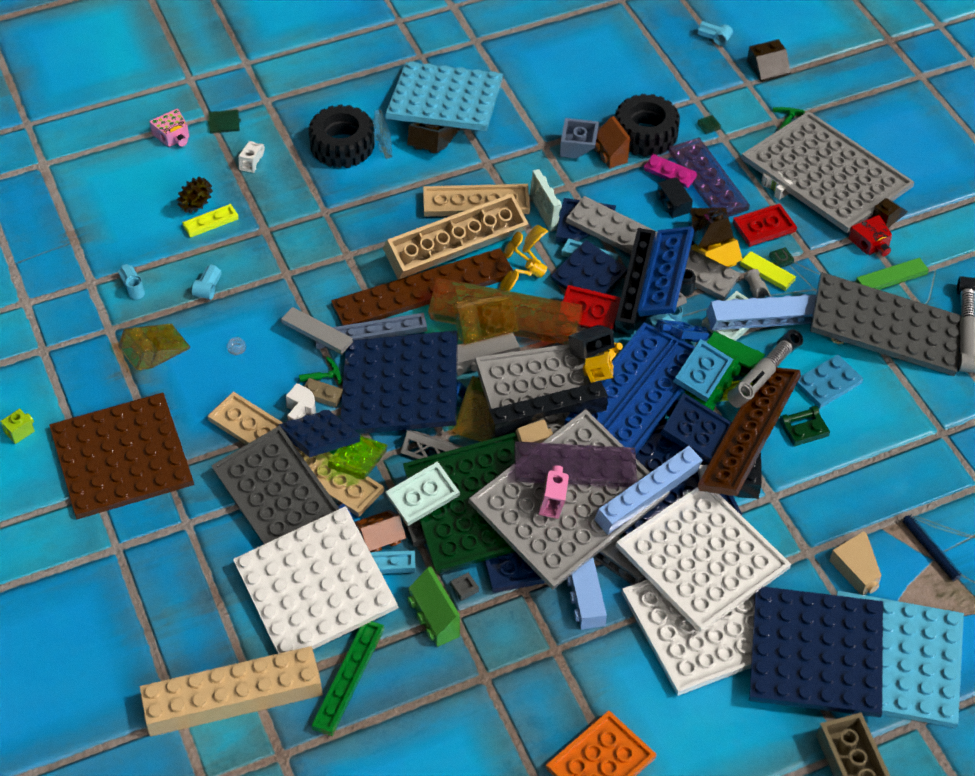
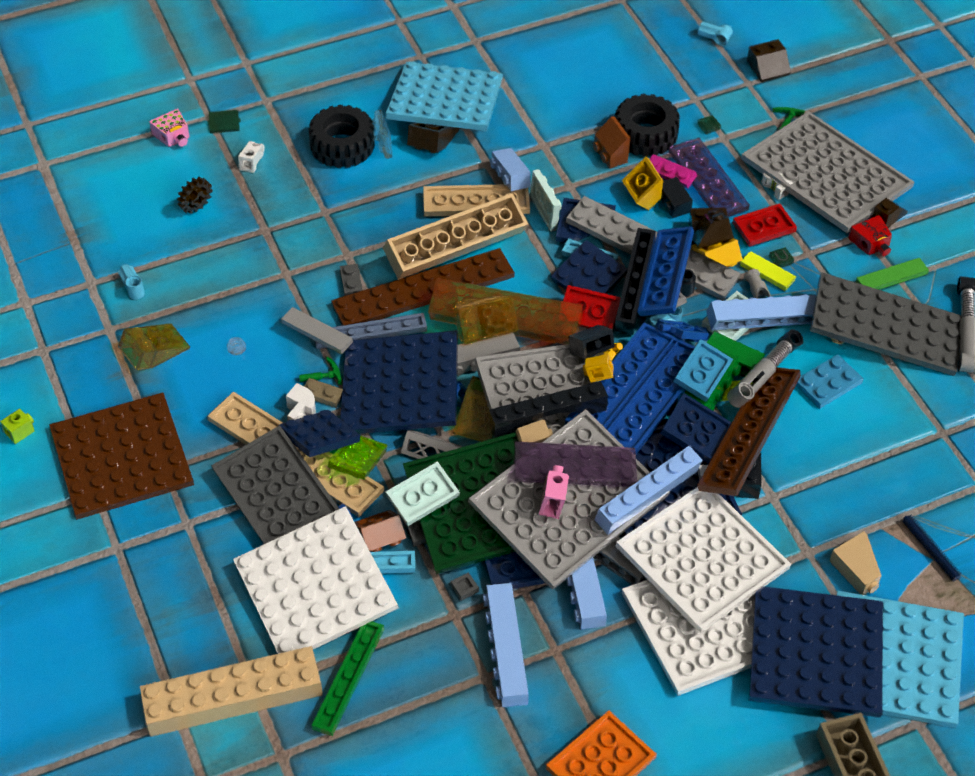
neon yellow tile [182,204,239,238] -> none
medium azure piece [192,264,222,300] -> none
bright green slope [407,567,460,647] -> none
yellow plant [498,225,549,302] -> none
sand blue slope [560,118,599,158] -> none
dark green plate [779,405,830,447] -> none
none -> dark grey plate [340,264,363,296]
none -> light blue brick [483,583,529,707]
none -> light blue brick [490,148,531,191]
none -> yellow slope [622,156,663,210]

